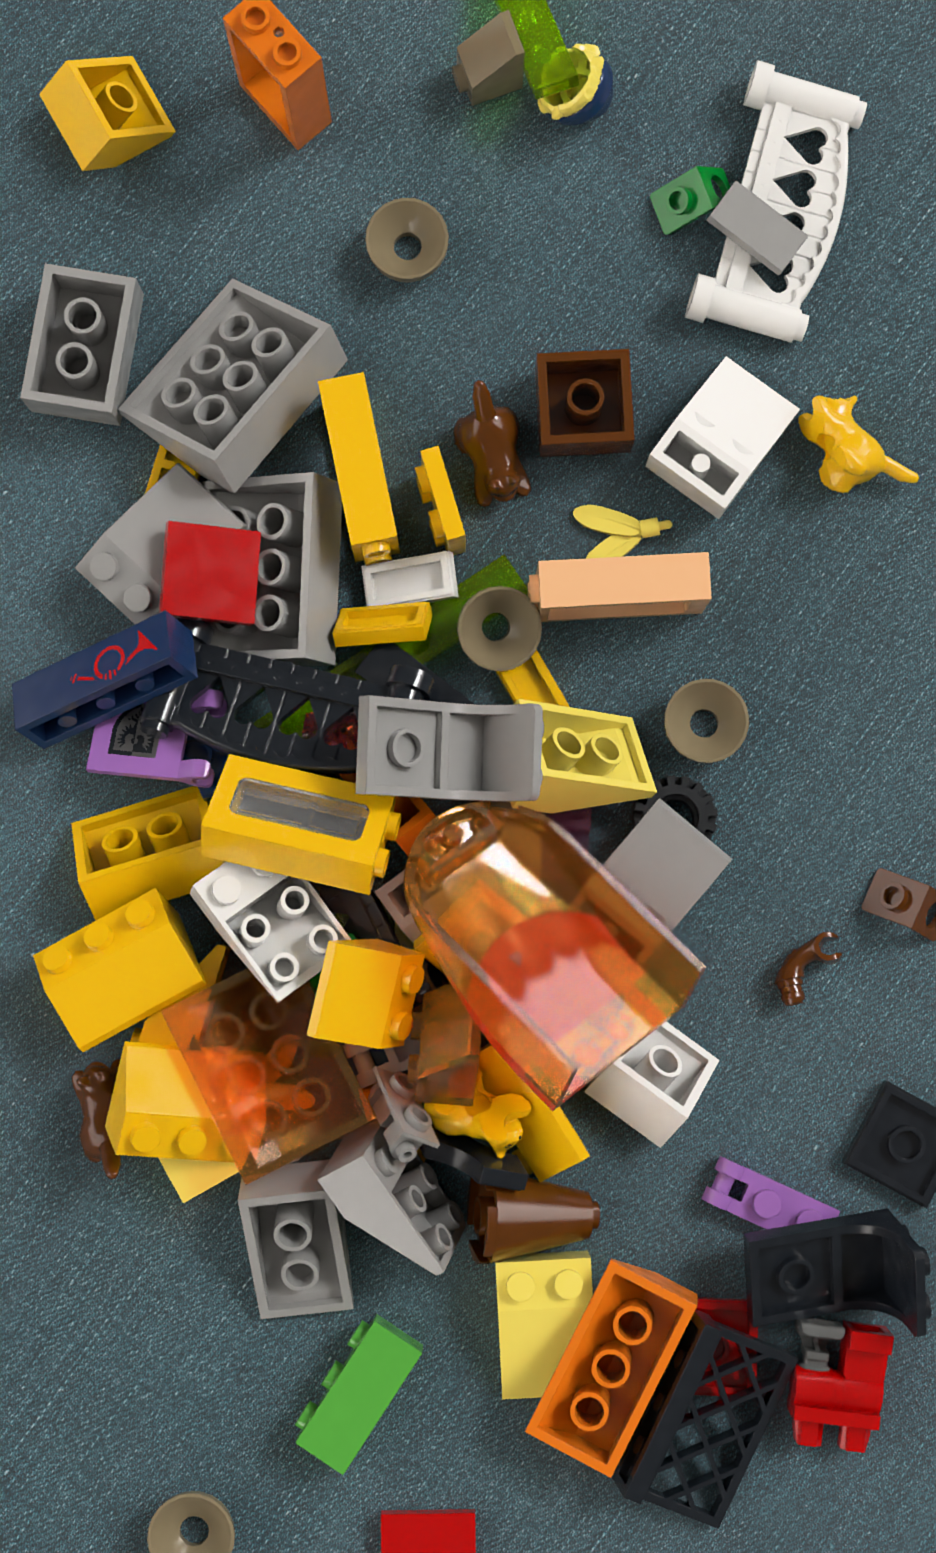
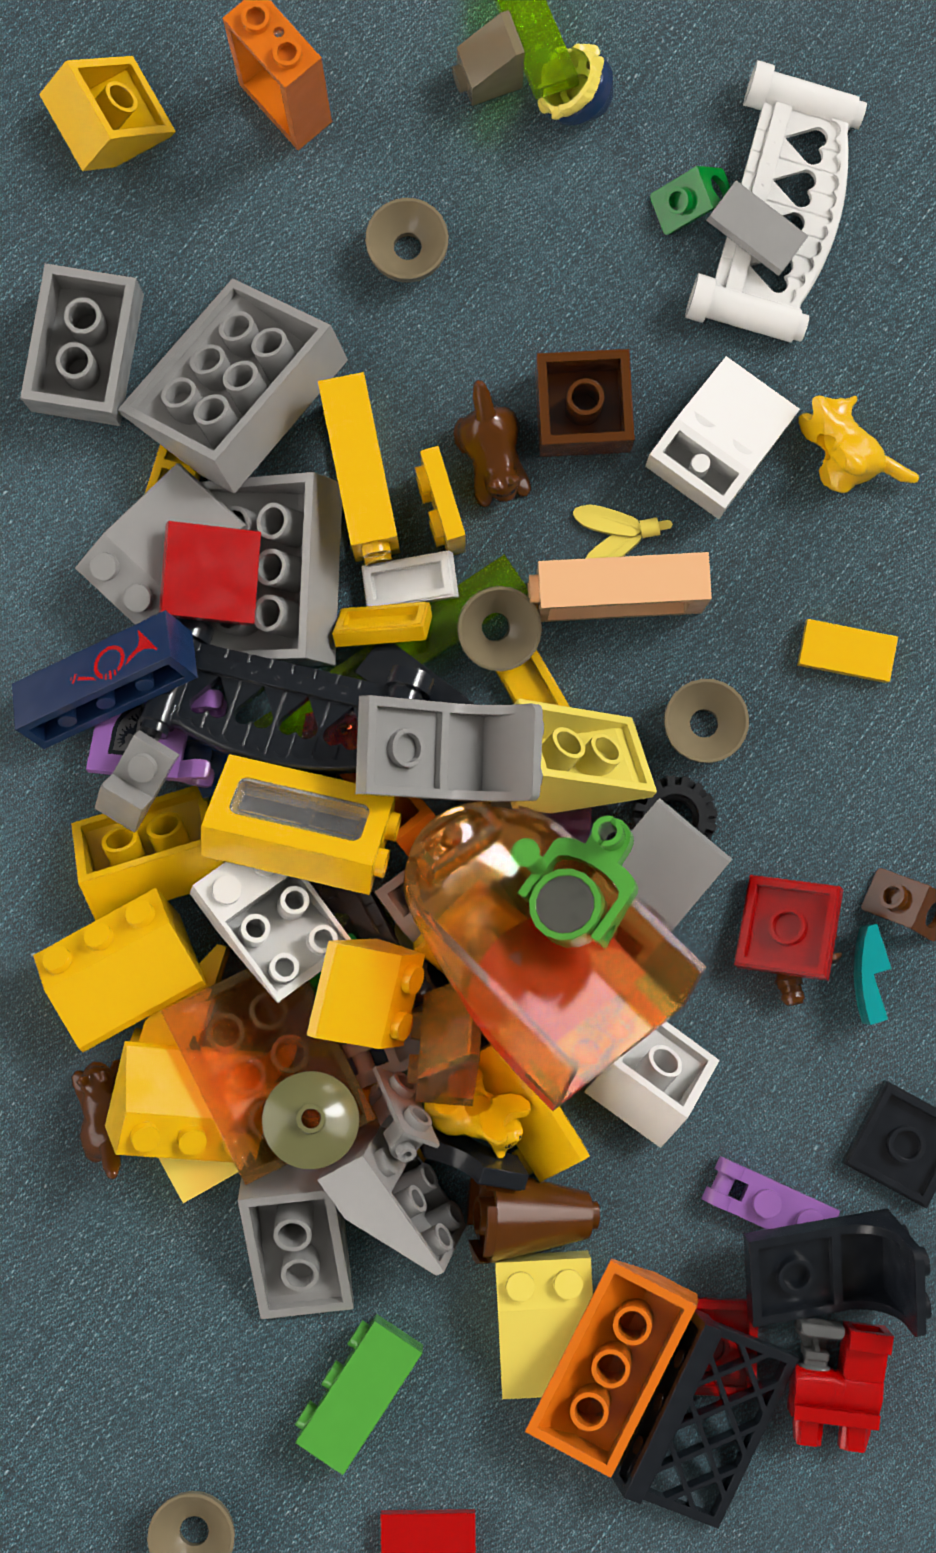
none -> light grey slope [94,730,180,833]
none -> olive dish [262,1071,359,1170]
none -> bright green piece [511,816,639,949]
none -> red tile [734,875,844,981]
none -> yellow tile [797,619,898,683]
none -> teal slope [853,924,892,1025]

